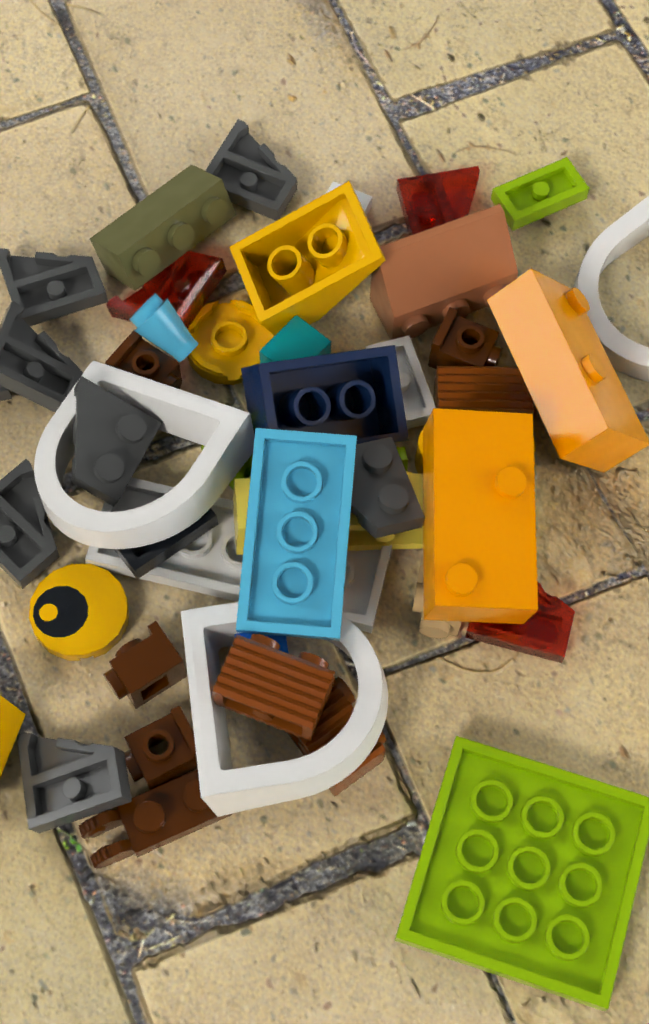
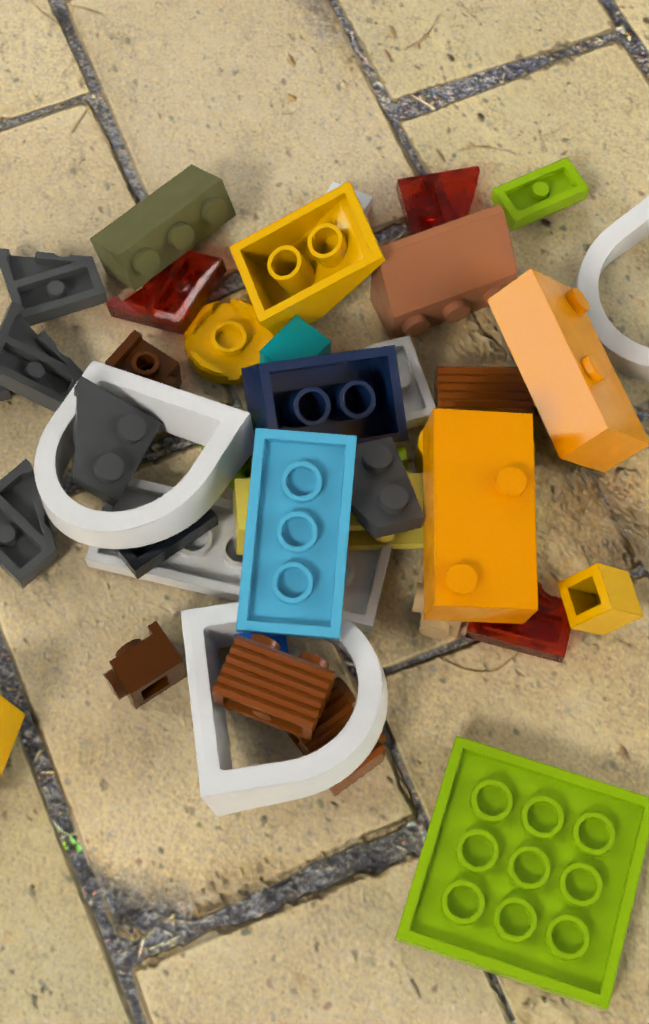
dark grey wing [17,732,132,833] -> none
yellow tile [29,564,129,661] -> none
reddish brown hinge [78,769,234,869] -> none
reddish brown brick [124,705,198,790] -> none
medium azure cone [129,293,199,363] -> none
dark grey wing [205,119,297,221] -> none
reddish brown brick [428,307,503,369] -> none
none -> yellow brick [557,563,644,636]

